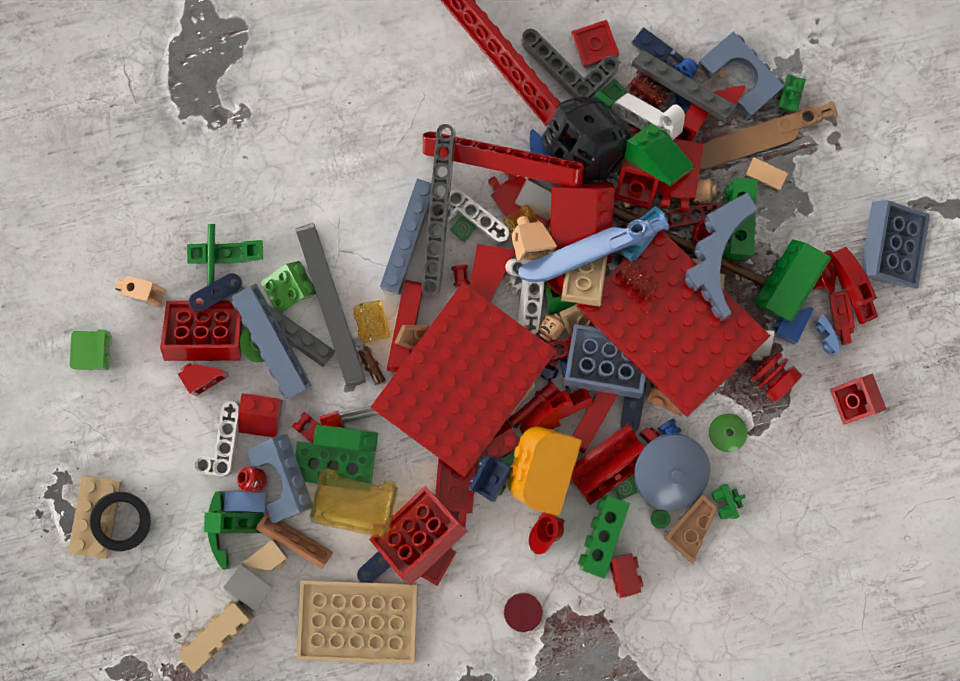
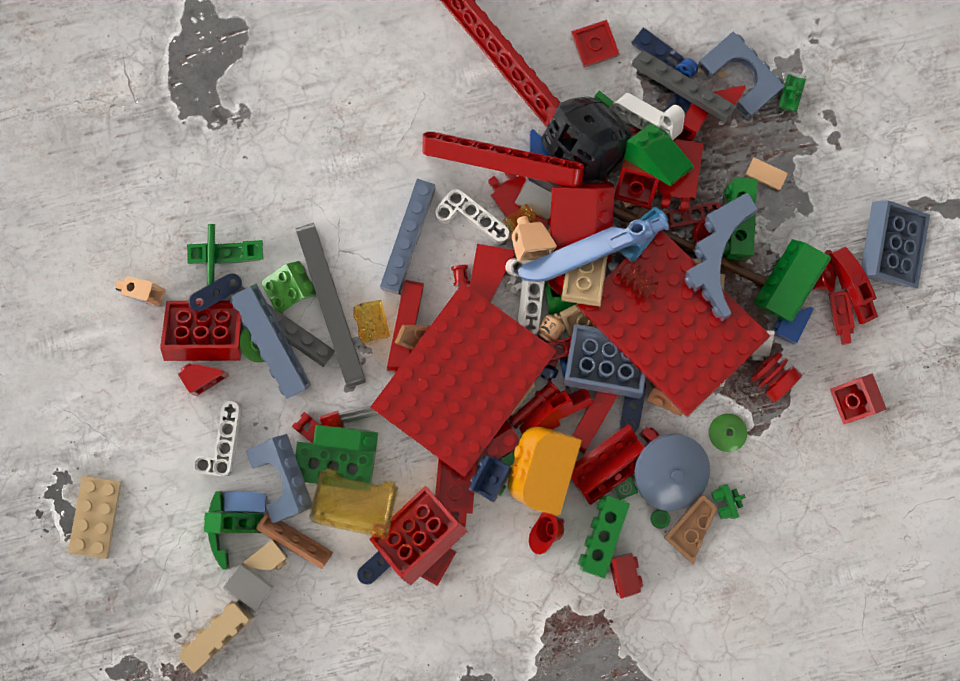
bright green bracket [70,329,112,370] -> none
black tyre [90,492,151,551] -> none
red head [237,466,267,493] -> none
red slope [238,393,283,438] -> none
tan plate [296,580,418,664] -> none
reddish brown pin [357,346,386,386] -> none
dark grey beam [422,124,456,296] -> none
green tile [450,215,476,243] -> none
dark red tile [504,593,543,632] -> none
dark grey beam [522,28,619,98] -> none
green tile [601,78,628,104] -> none
clear red piece [628,71,668,109] -> none
blue wheel [658,418,682,435] -> none
light nougat head [693,179,717,204] -> none
medium nougat piece [700,101,838,170] -> none
medium blue slope [814,315,840,356] -> none

